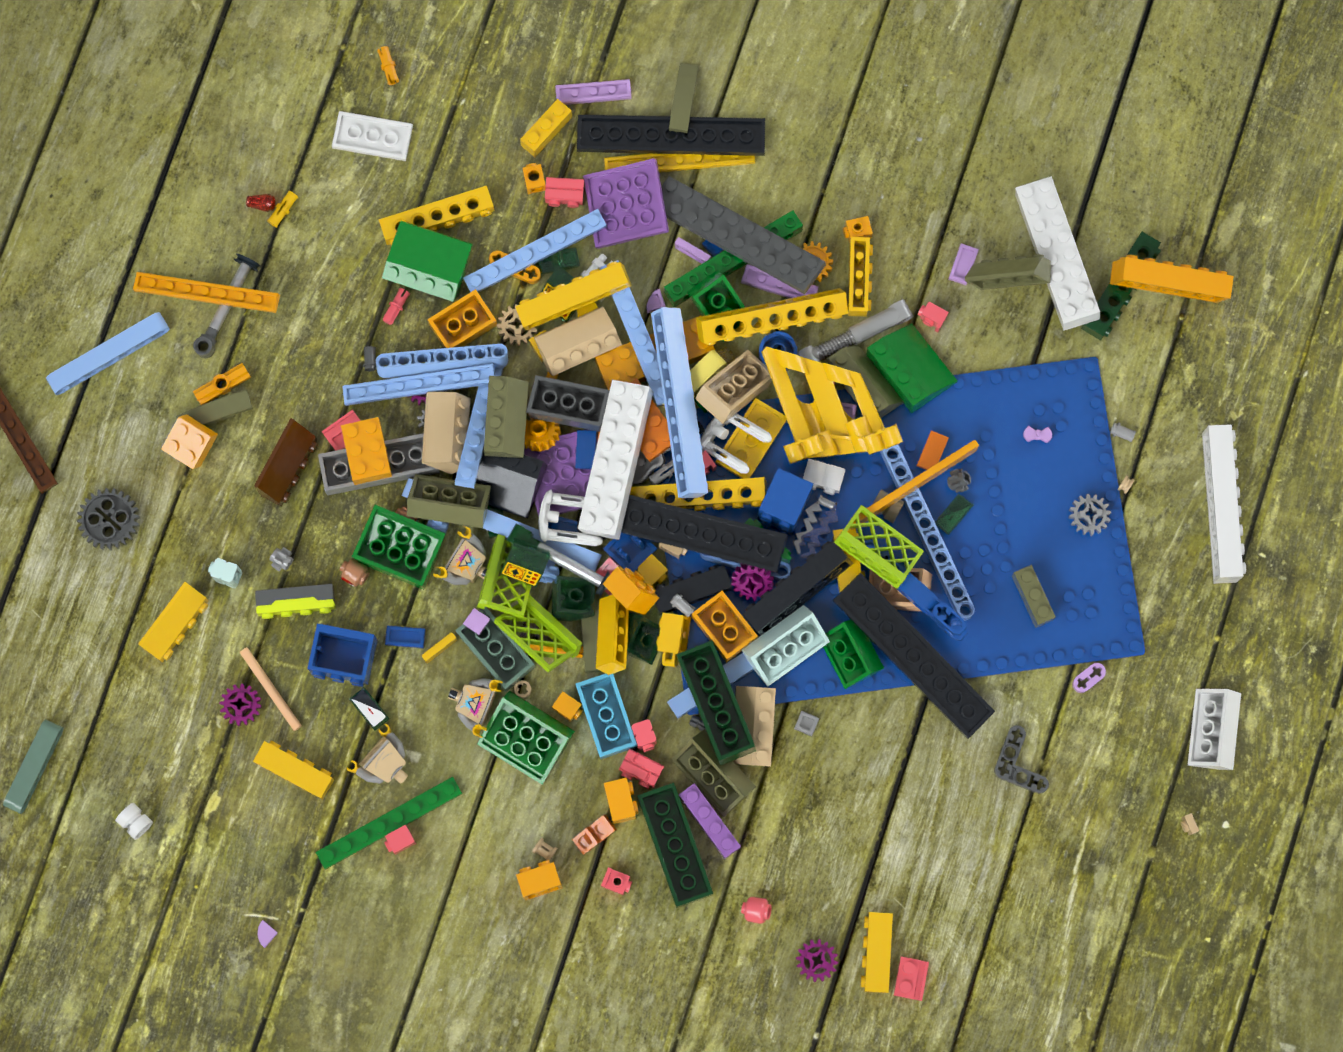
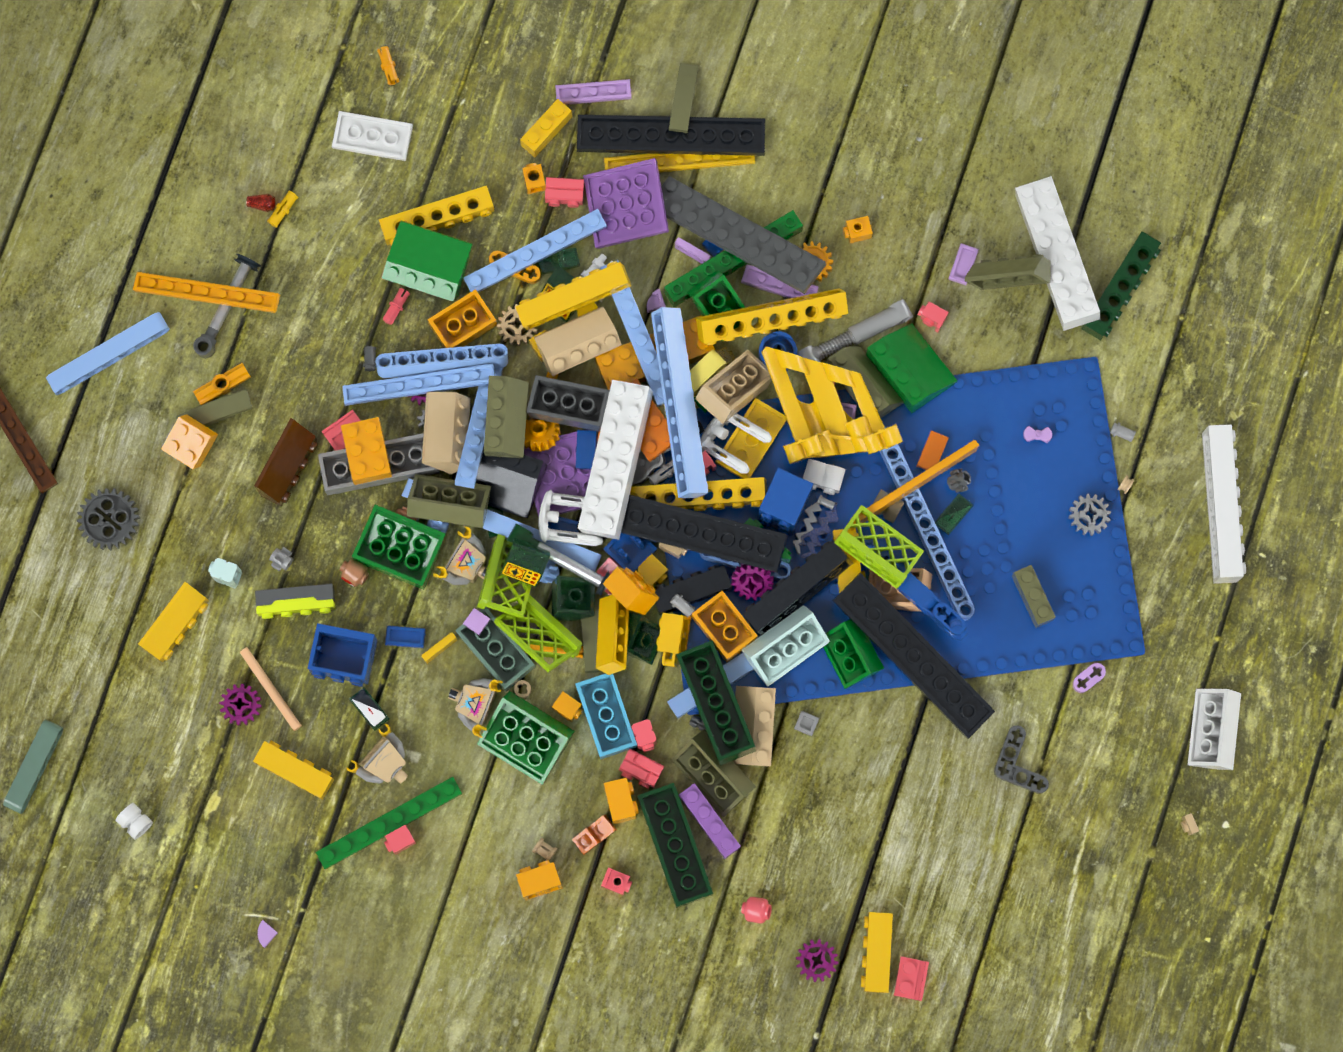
yellow brick [848,237,873,317] -> none
light orange brick [1110,255,1234,303] -> none

